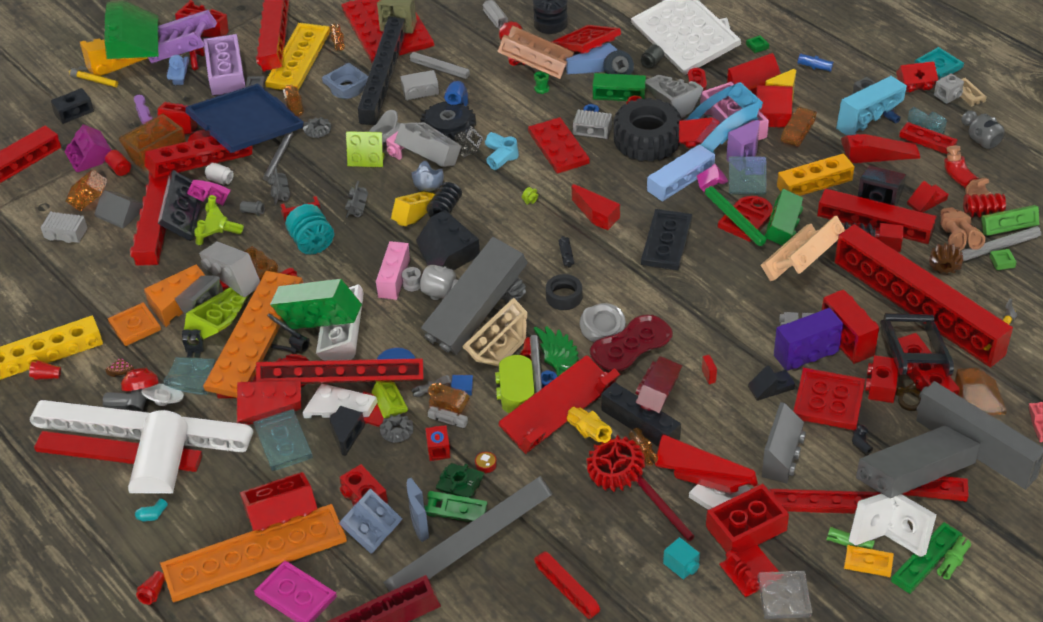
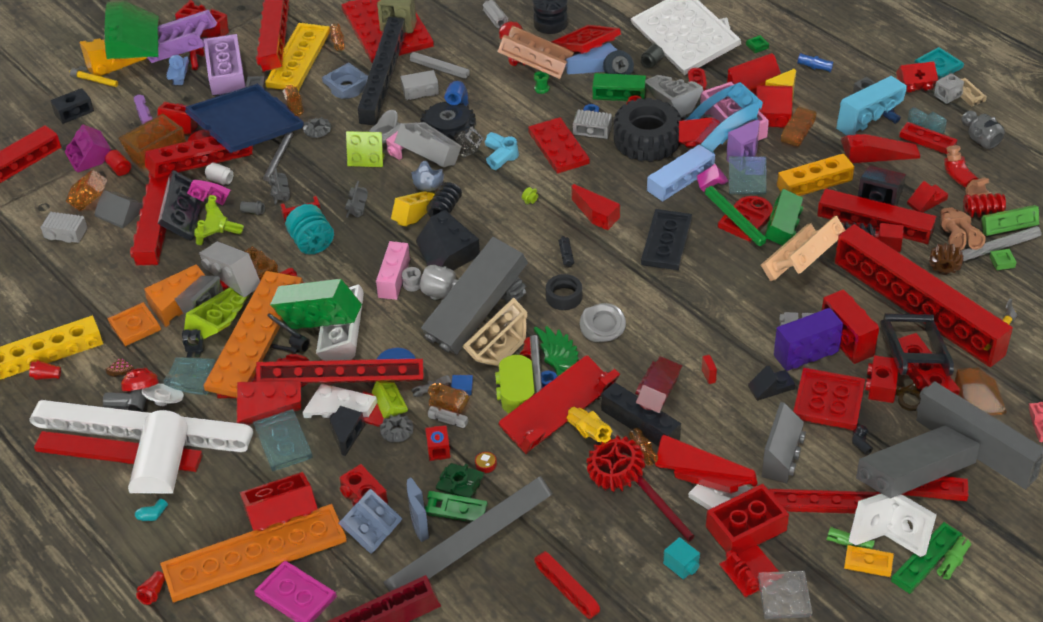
dark red plate [590,314,673,372] -> none

